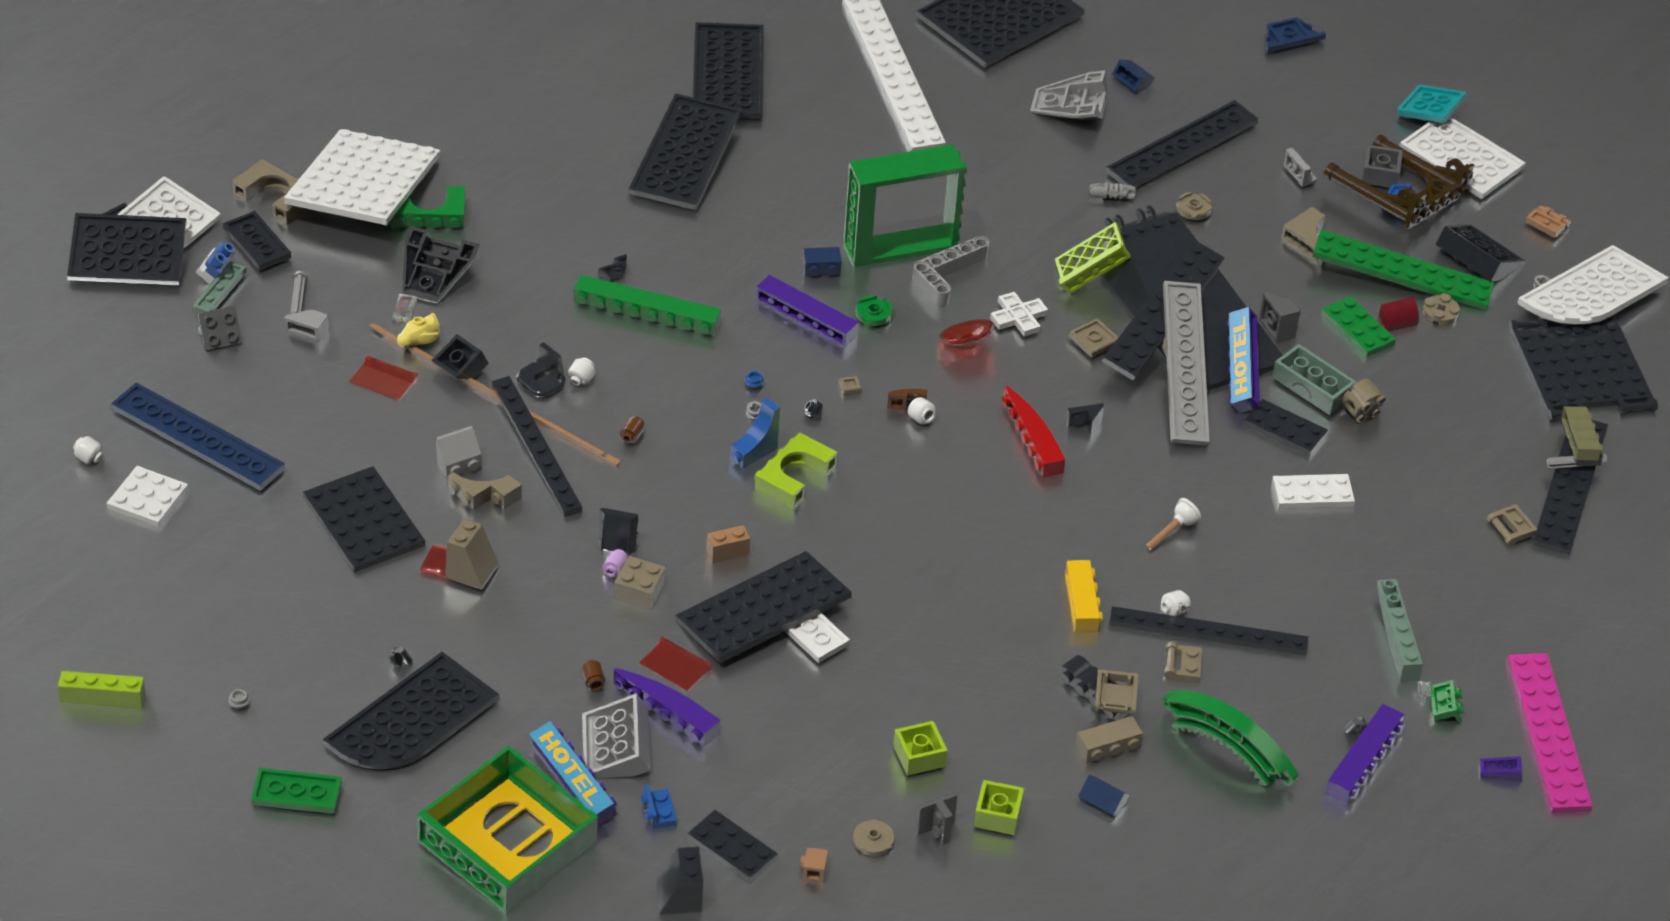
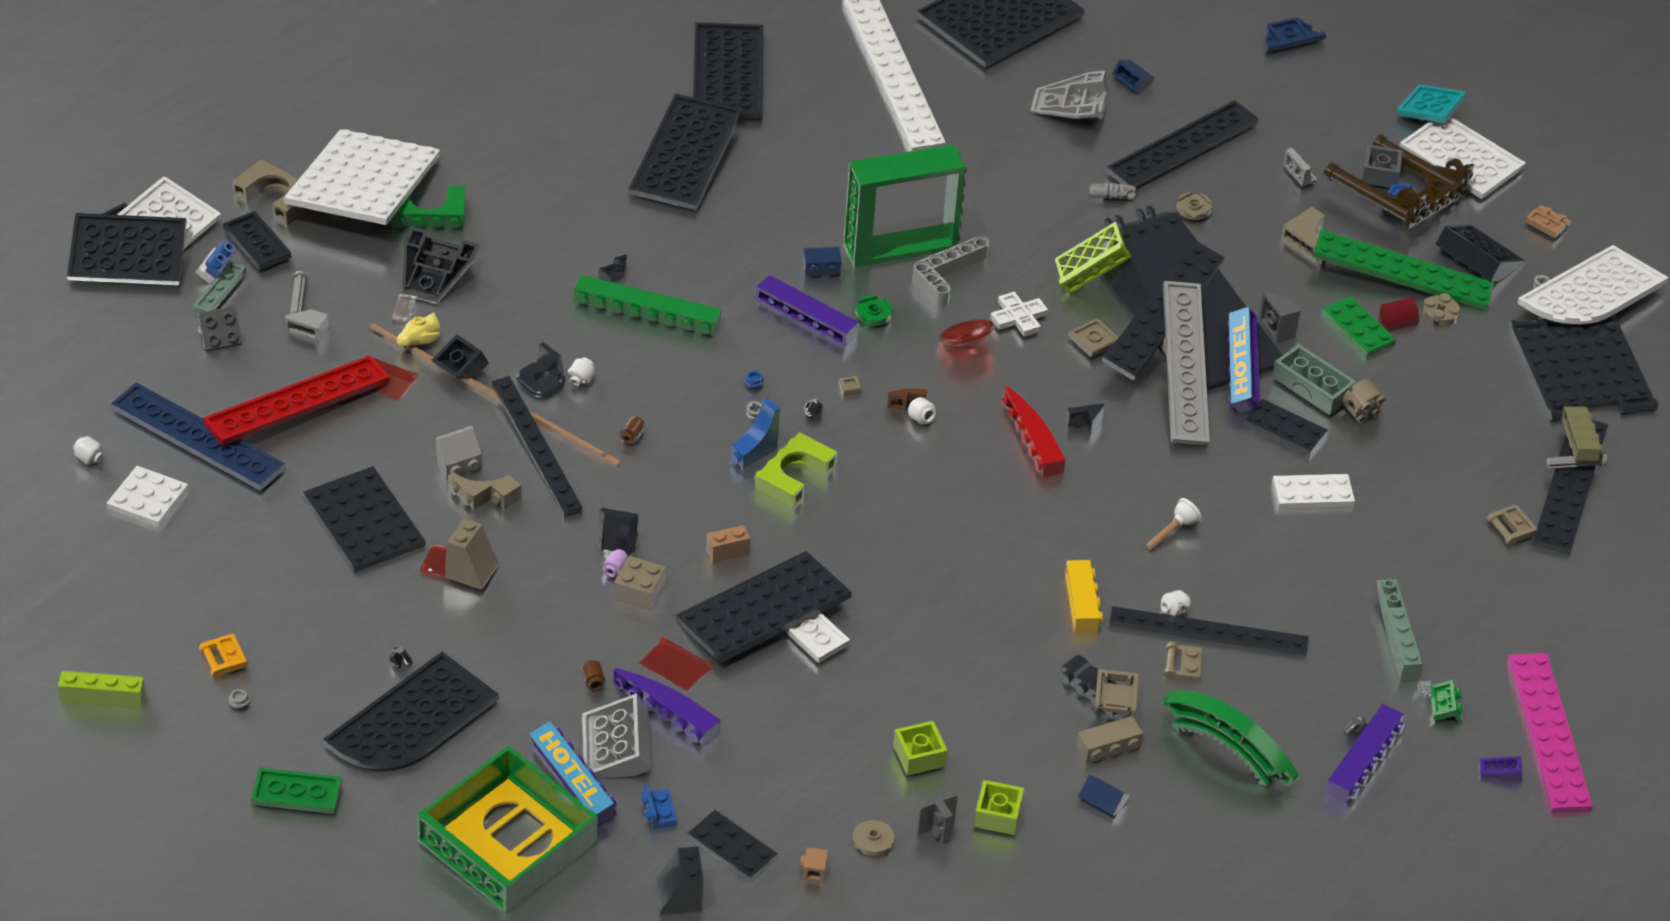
none -> light orange plate [199,633,247,679]
none -> red plate [203,355,390,446]

